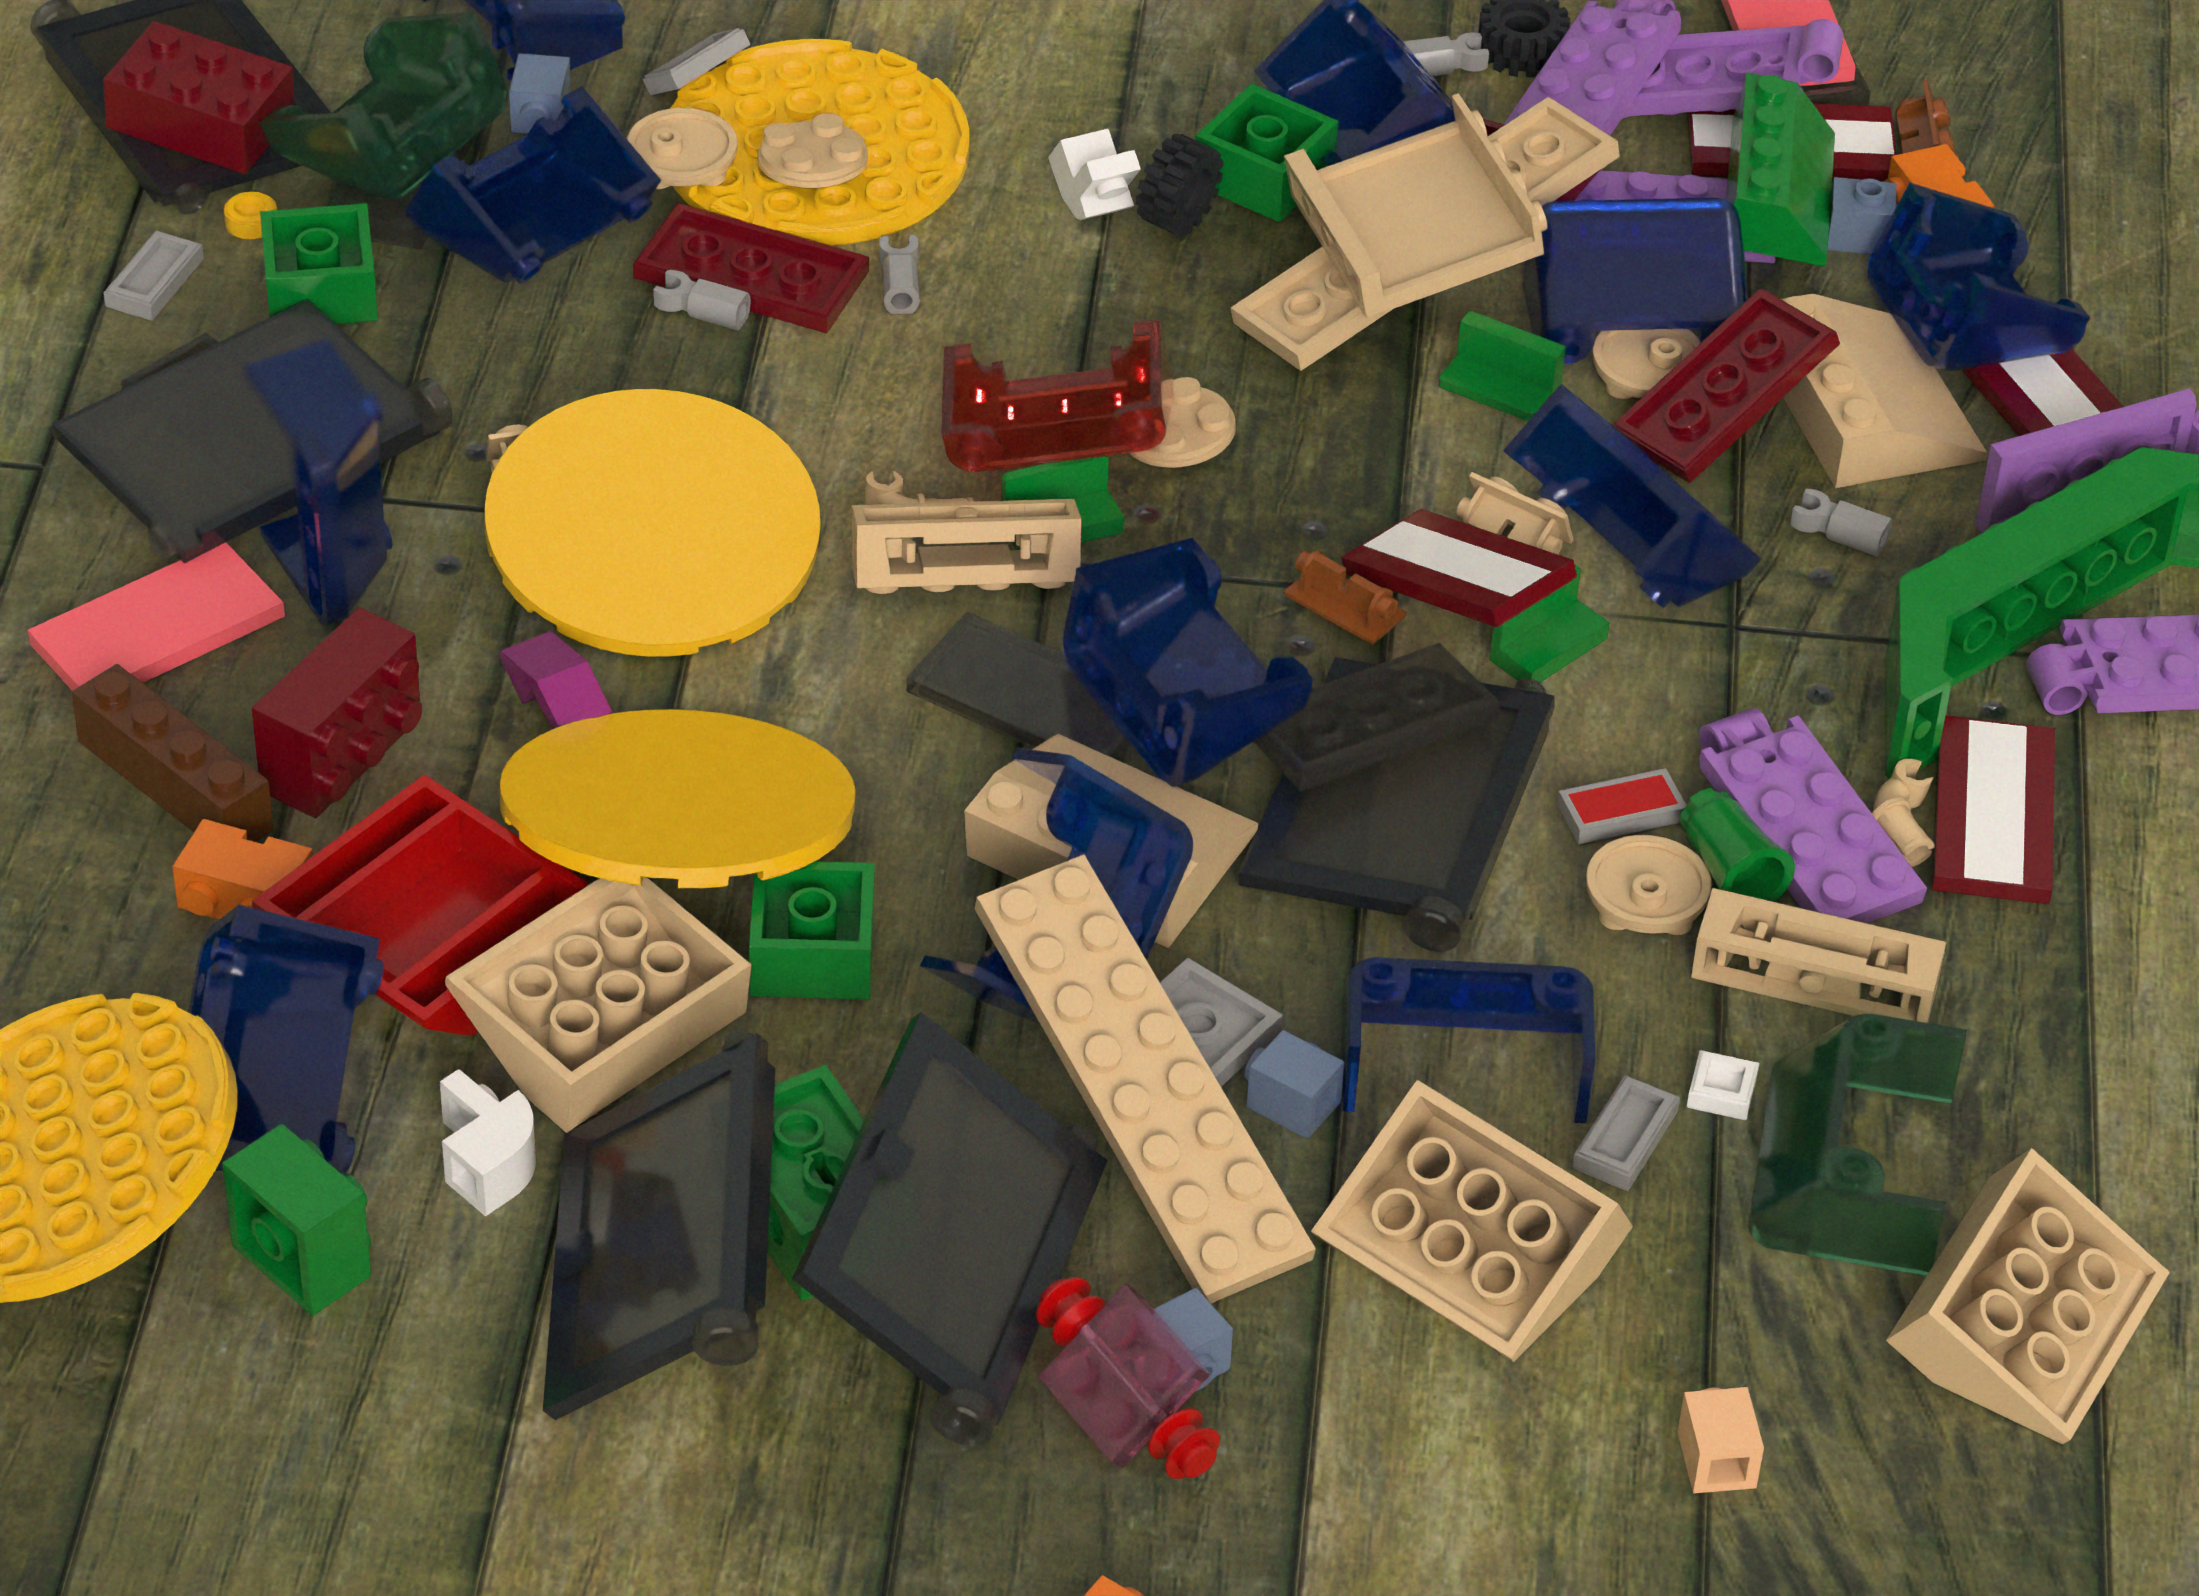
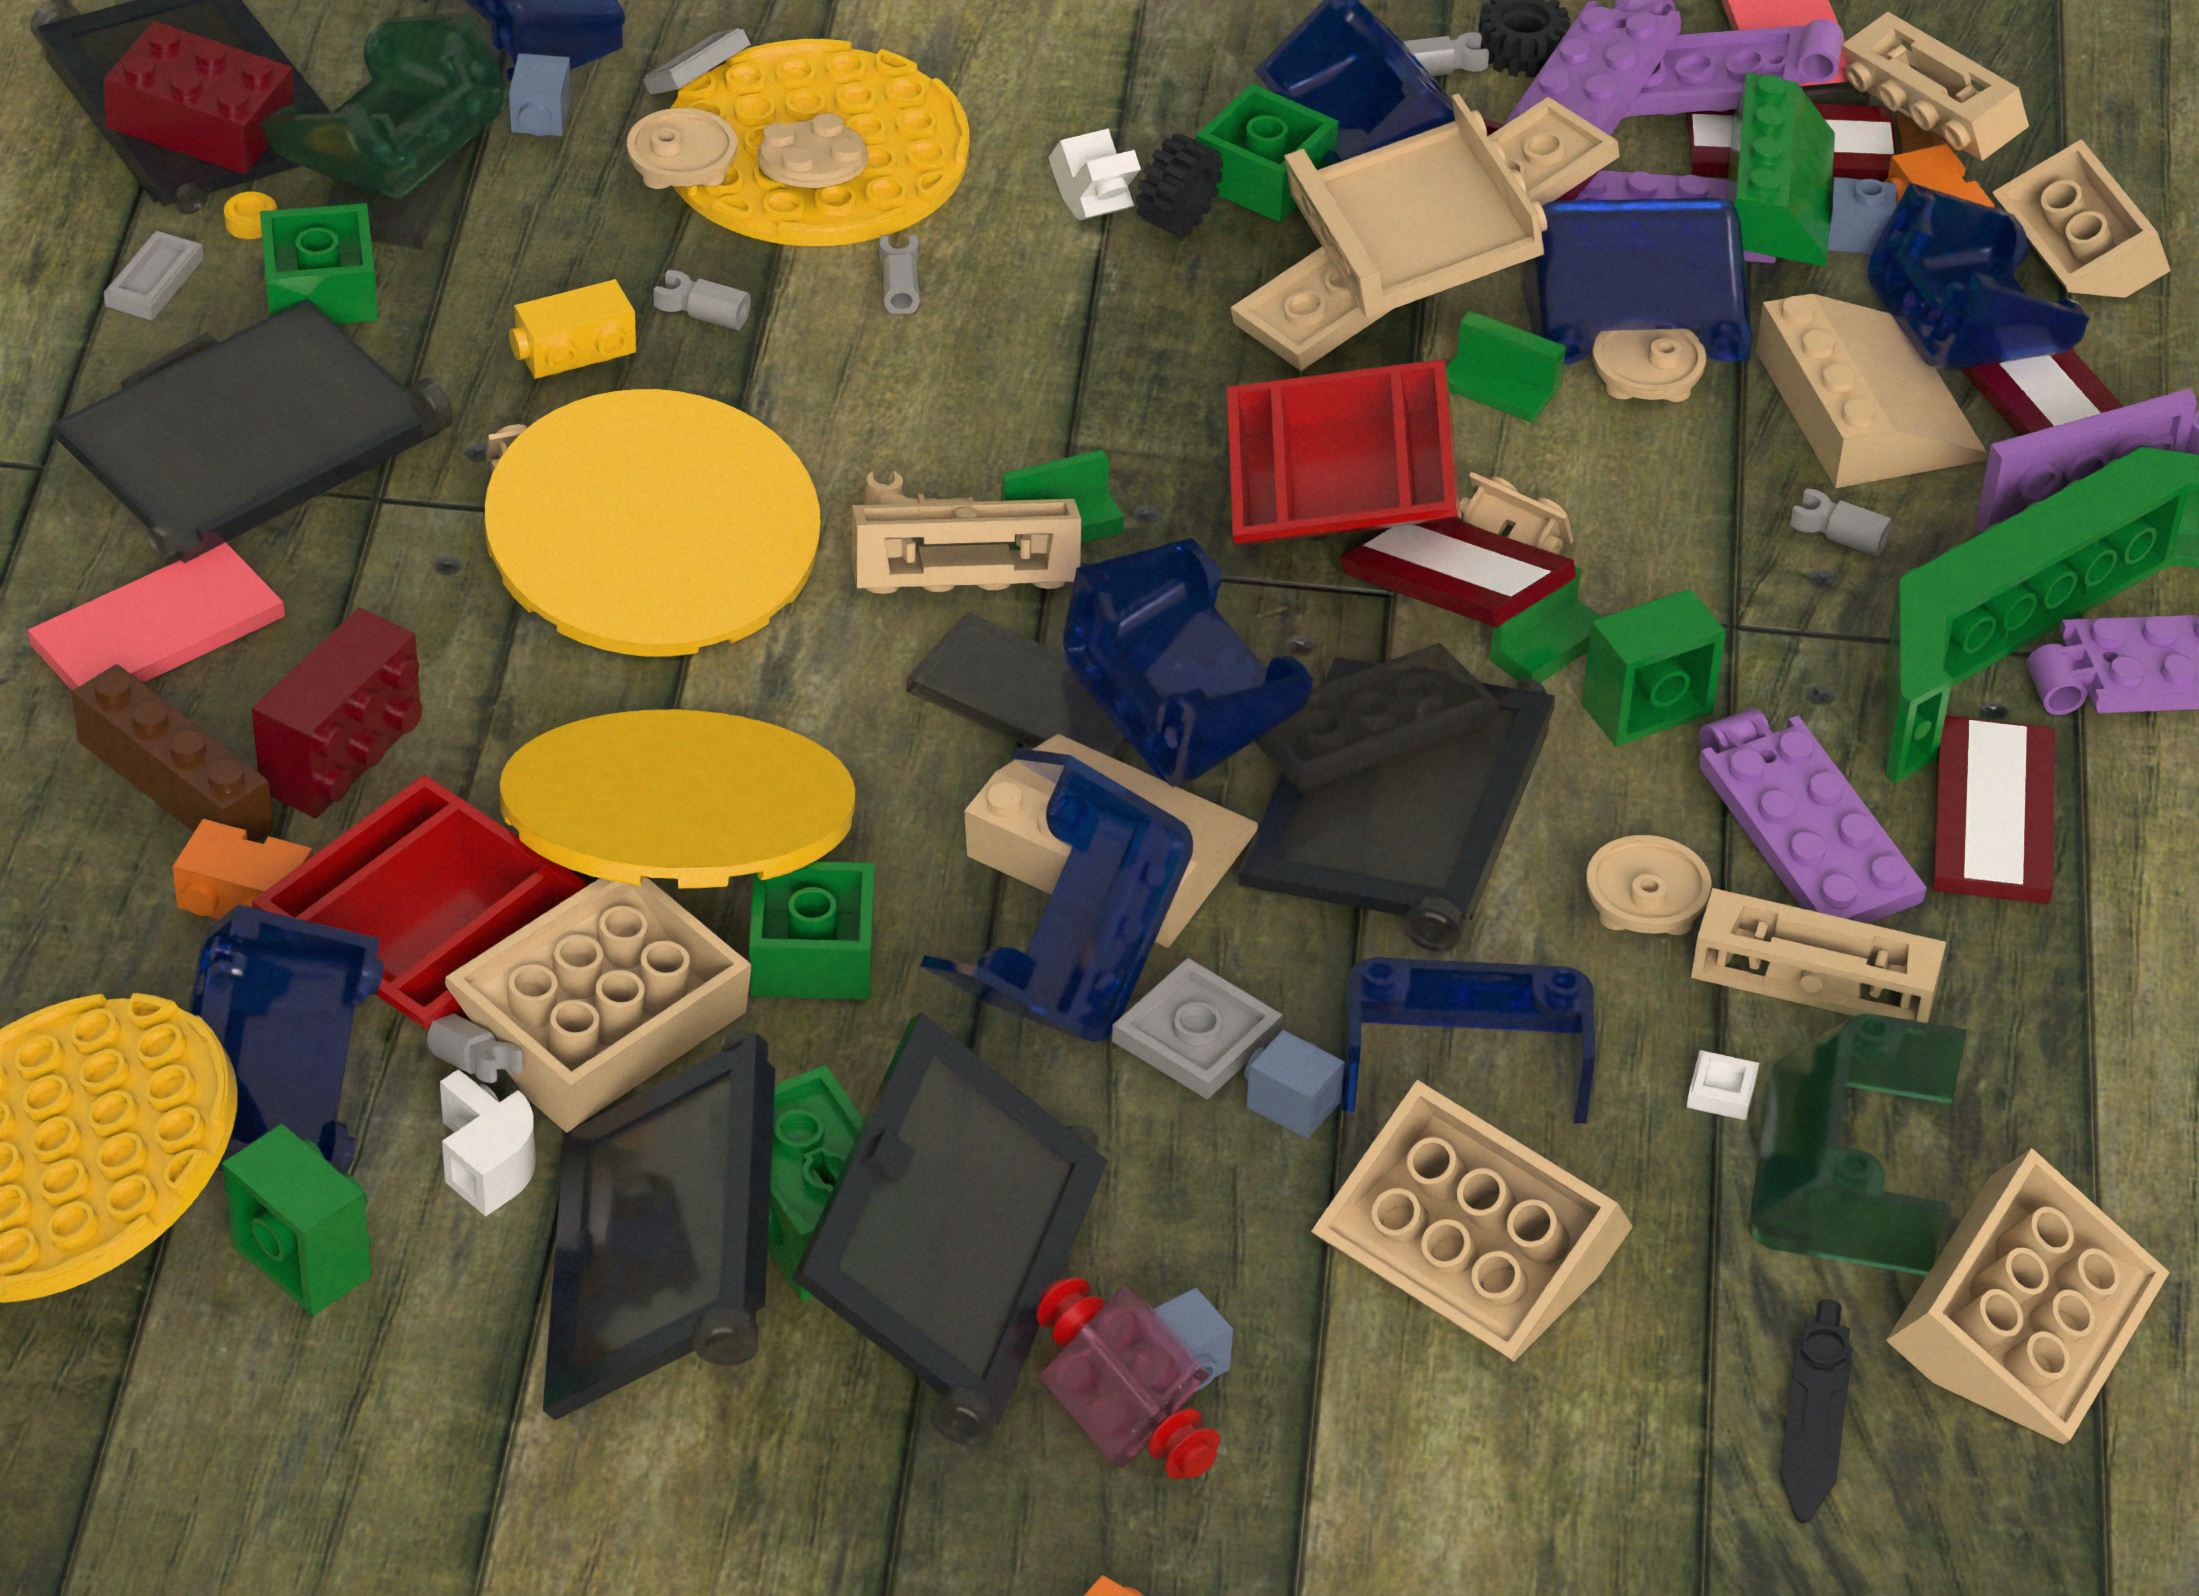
clear blue windscreen [244,339,393,626] -> none
clear blue windscreen [405,86,662,284] -> none
magenta slope [498,631,612,729] -> none
dark red tile [633,203,869,334] -> none
clear red windscreen [941,319,1174,472] -> none
tan plate [975,855,1316,1303] -> none
tan piece [1121,377,1236,468] -> none
dark orange hinge [1283,550,1407,645] -> none
clear blue windscreen [1503,384,1762,608] -> none
tile [1557,768,1687,845] -> none
light grey tile [1572,1075,1680,1191] -> none
dark red tile [1611,288,1840,484] -> none
light nougat brick [1677,1387,1764,1494] -> none
green plant [1680,788,1795,902] -> none
tan piece [1872,759,1935,867] -> none
none -> light grey bar [427,1014,523,1083]
none -> yellow brick [509,279,636,379]
none -> red slope [1227,359,1461,546]
none -> green brick [1581,588,1726,747]
none -> black piece [1780,1299,1852,1523]
none -> tan brick [1842,12,2029,161]
none -> tan slope [1992,139,2171,298]

